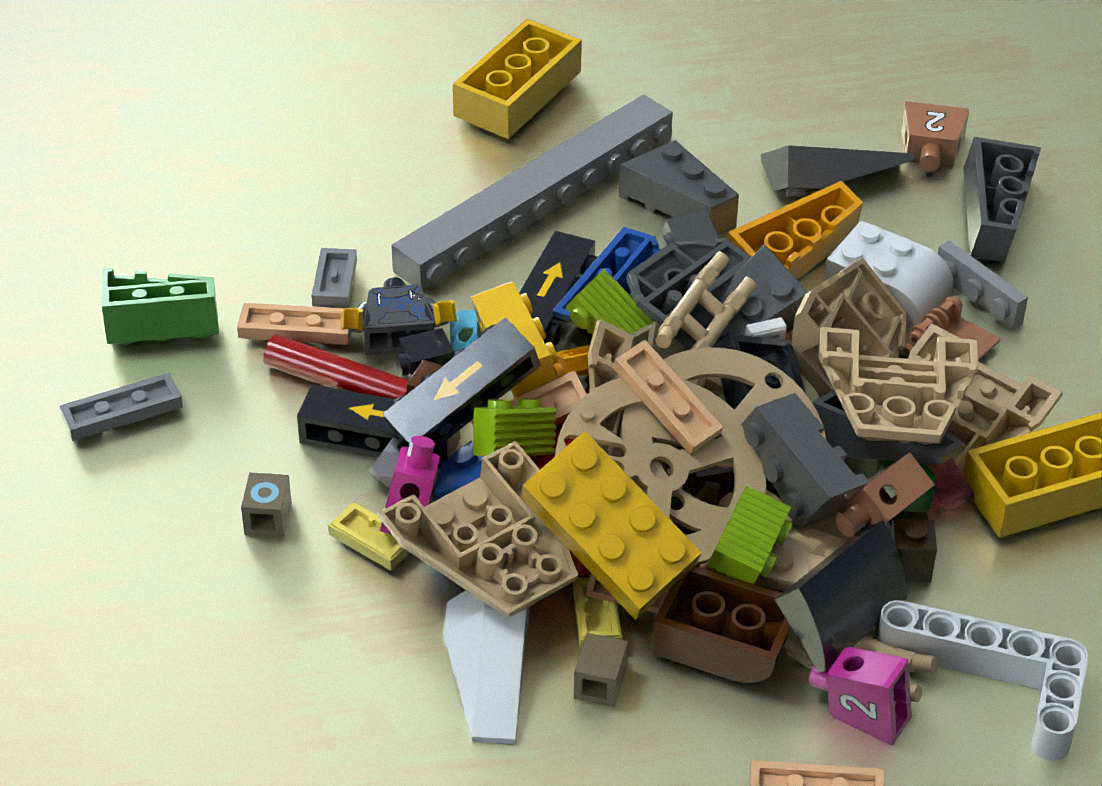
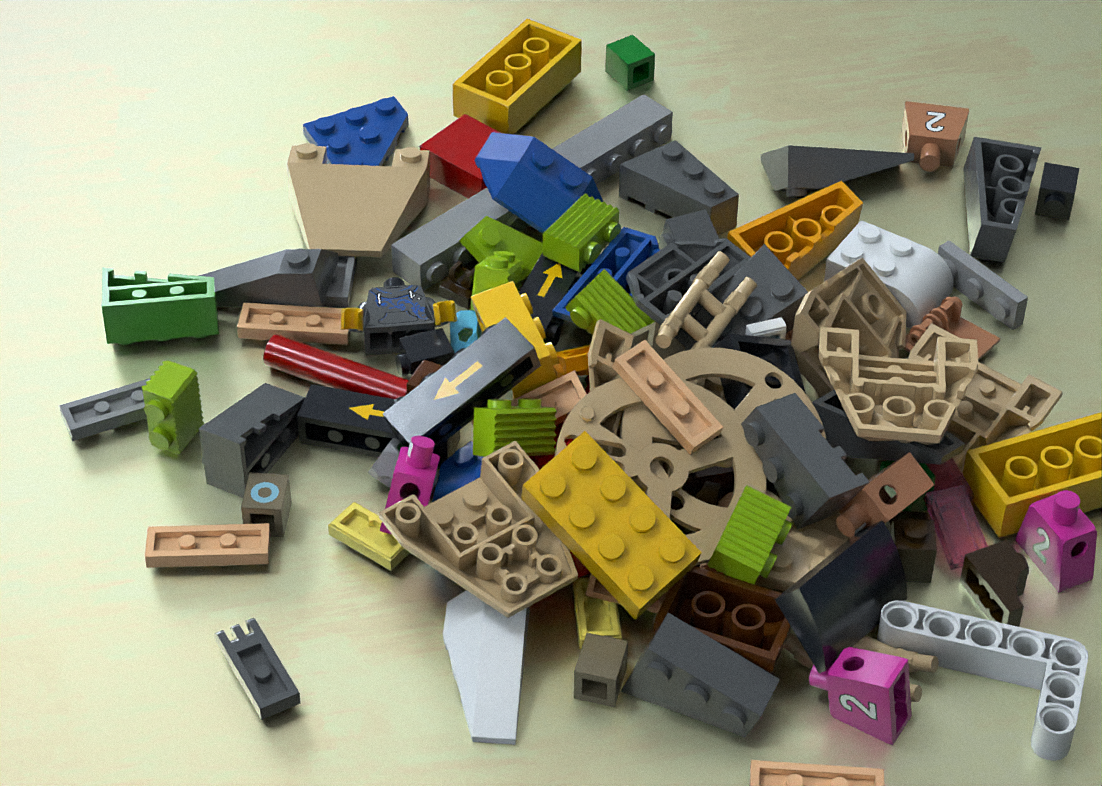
none -> lime brick [141,360,204,454]
none -> light nougat plate [145,523,271,568]
none -> dark grey wedge [198,248,339,307]
none -> dark grey wedge [199,383,305,498]
none -> dark grey hinge [215,618,301,720]
none -> tan wedge [287,143,430,257]
none -> blue plate [303,96,409,166]
none -> red brick [419,114,501,199]
none -> dark brown tile [439,261,475,310]
none -> lime wing [459,216,543,282]
none -> lime brick [470,251,524,310]
none -> blue wedge [474,132,603,234]
none -> lime brick [543,194,621,272]
none -> green brick [605,35,655,91]
none -> dark grey wedge [620,613,780,737]
none -> clear pink tile [924,485,988,570]
none -> dark brown arch [960,540,1029,627]
none -> dark pink torso [1015,490,1097,593]
none -> black brick [1035,162,1079,220]

